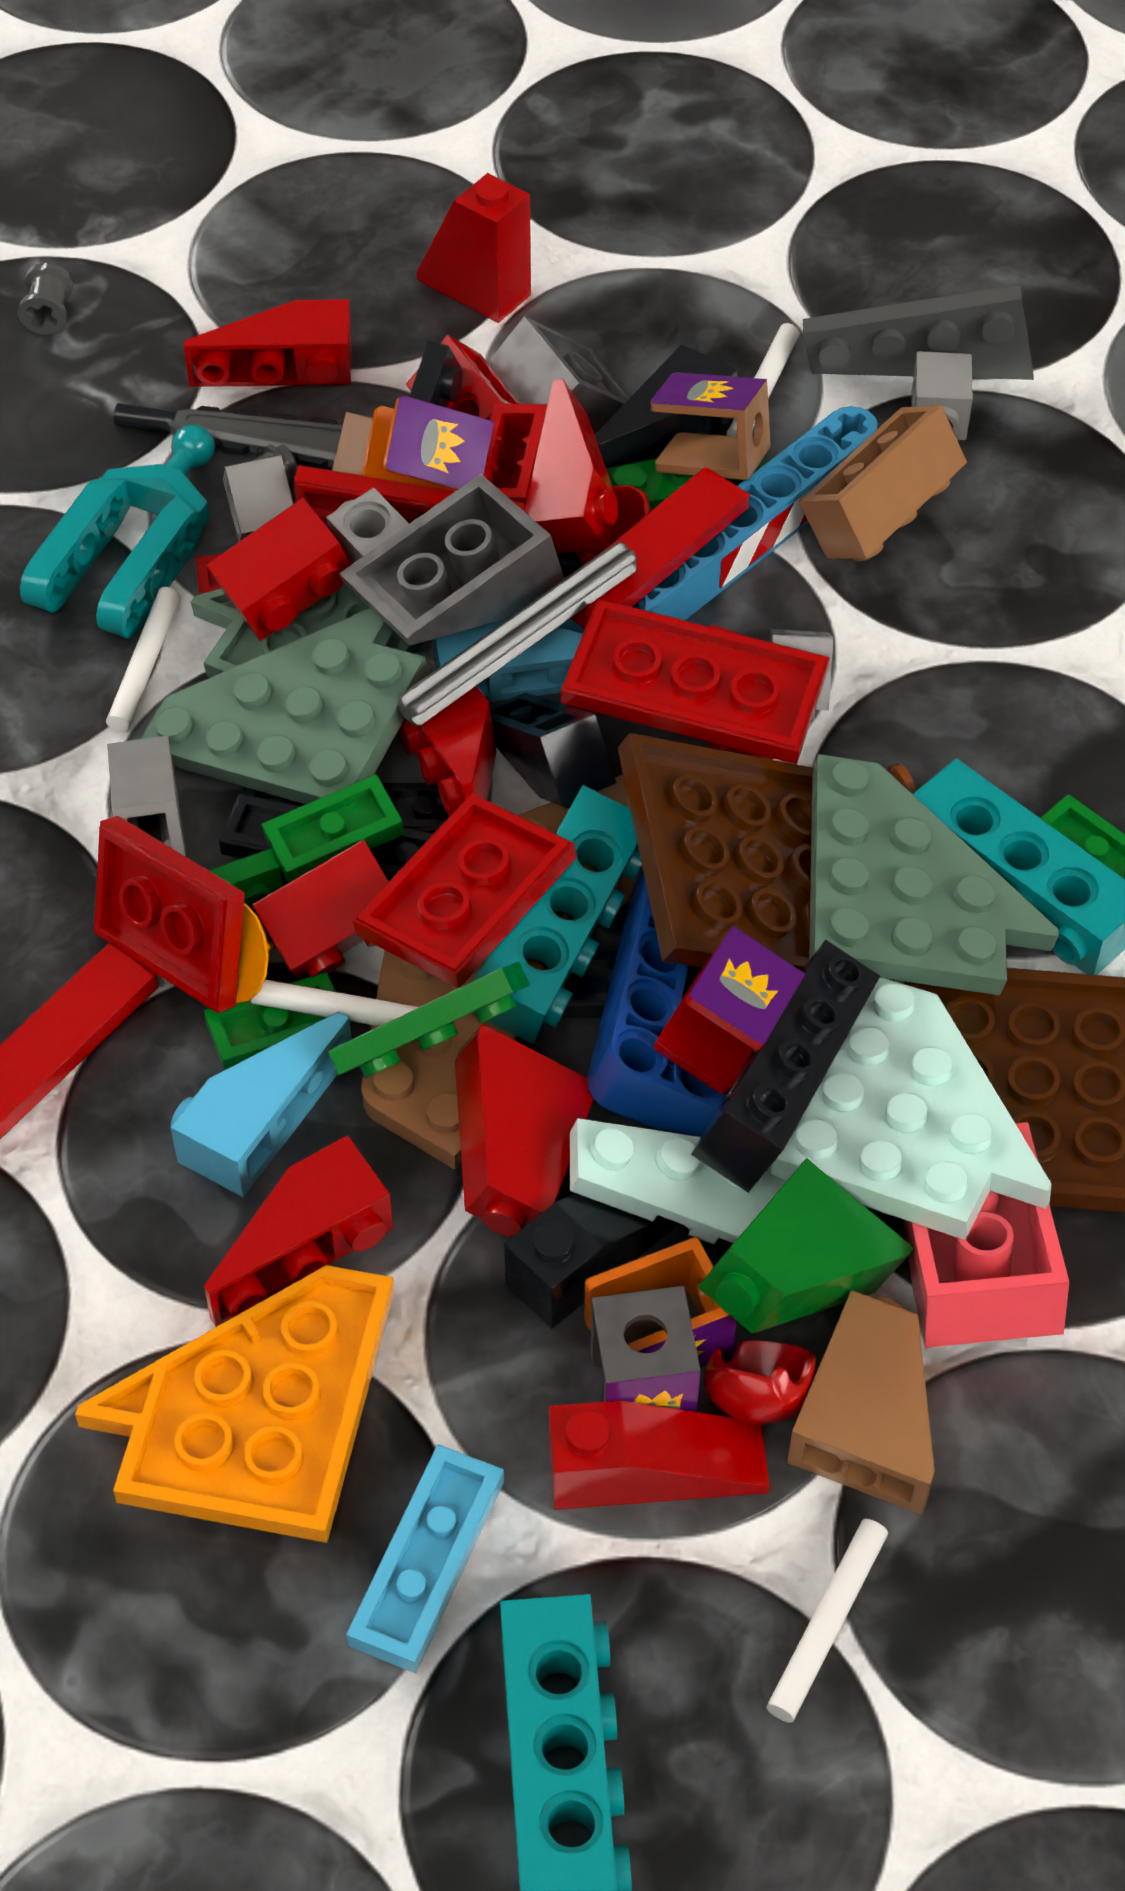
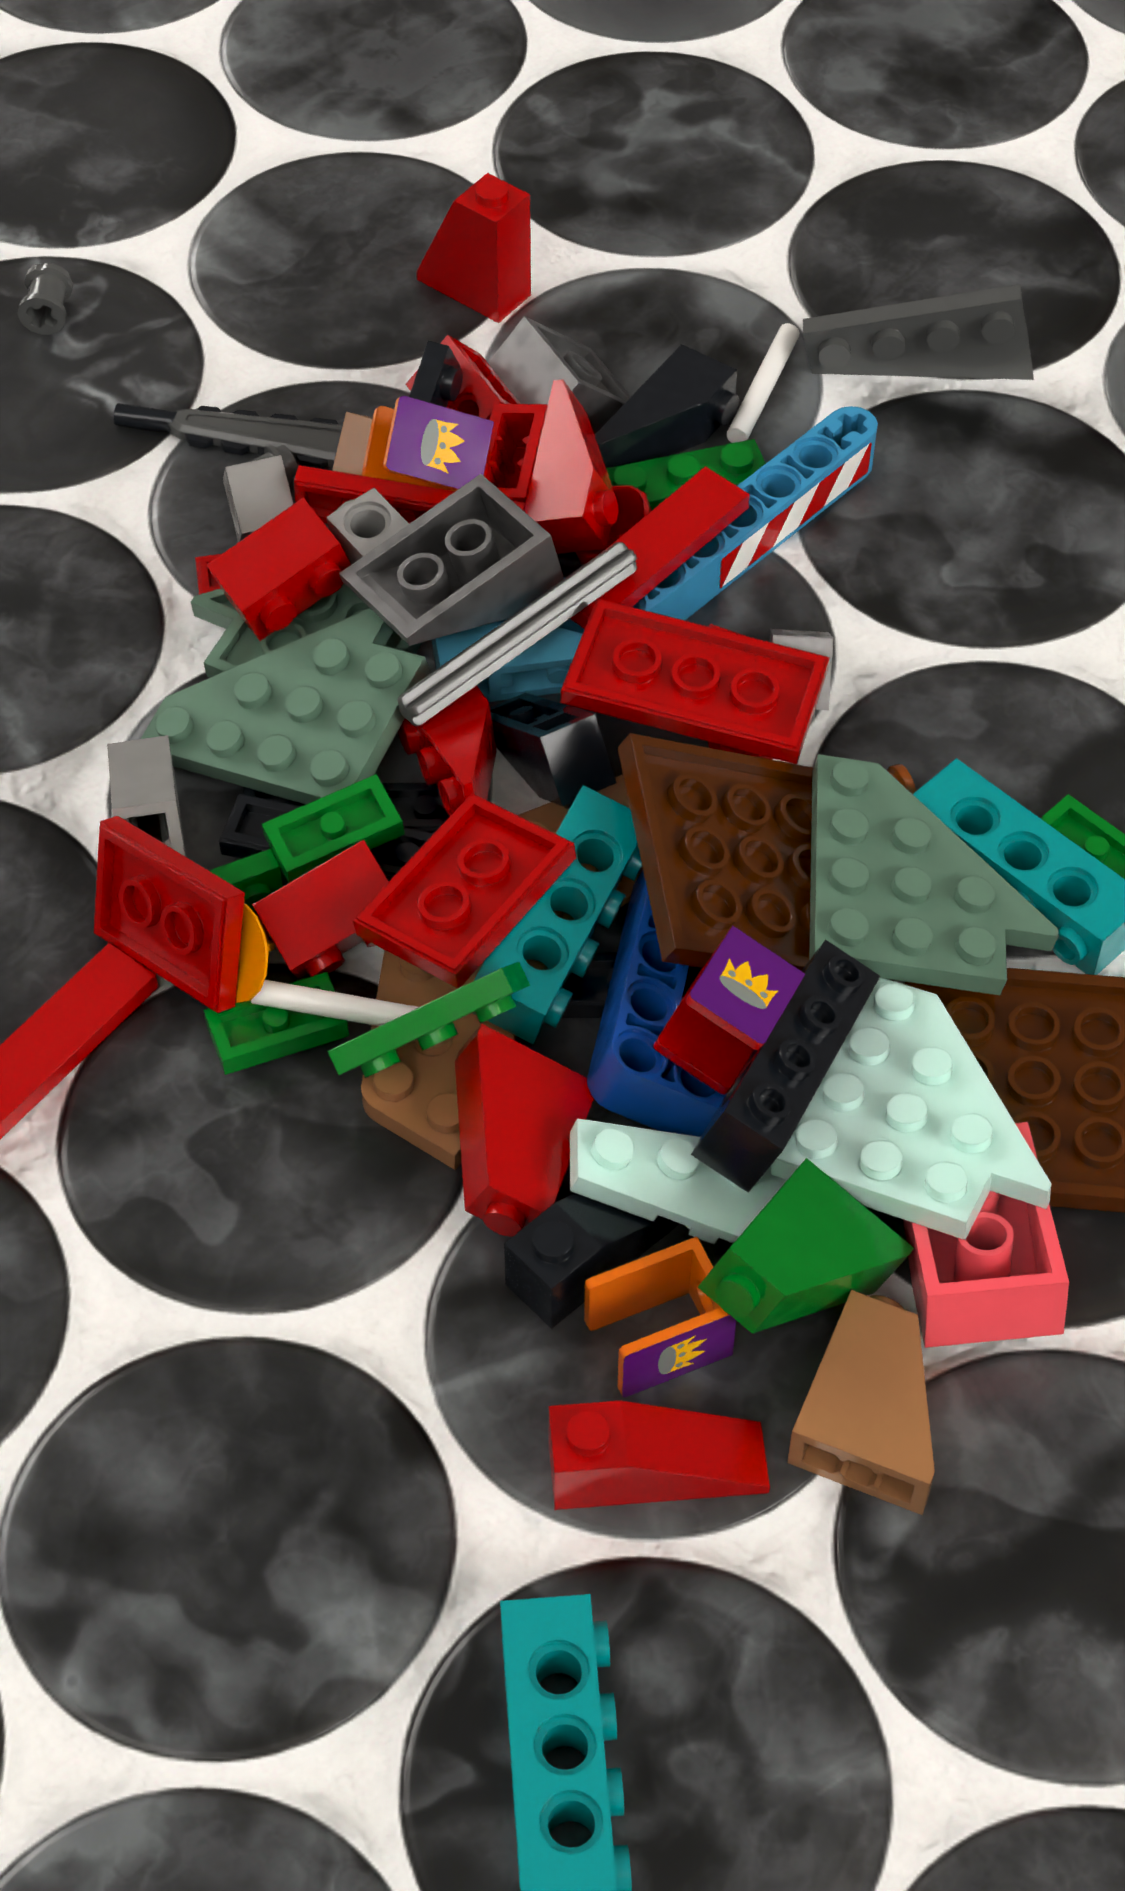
teal piece [20,424,215,639] -> none
light orange wing [75,1265,395,1543] -> none
white bar [106,587,181,732] -> none
medium azure slope [170,1012,352,1198] -> none
red slope [184,299,352,387] -> none
red slope [204,1135,393,1327] -> none
medium azure plate [346,1444,504,1674] -> none
flat silver piece [591,1286,701,1412] -> none
medium nougat piece [650,372,771,480] -> none
red hair [704,1340,816,1425] -> none
white bar [766,1519,888,1723] -> none
medium nougat brick [799,405,967,562] -> none
light grey brick [911,351,973,440] -> none

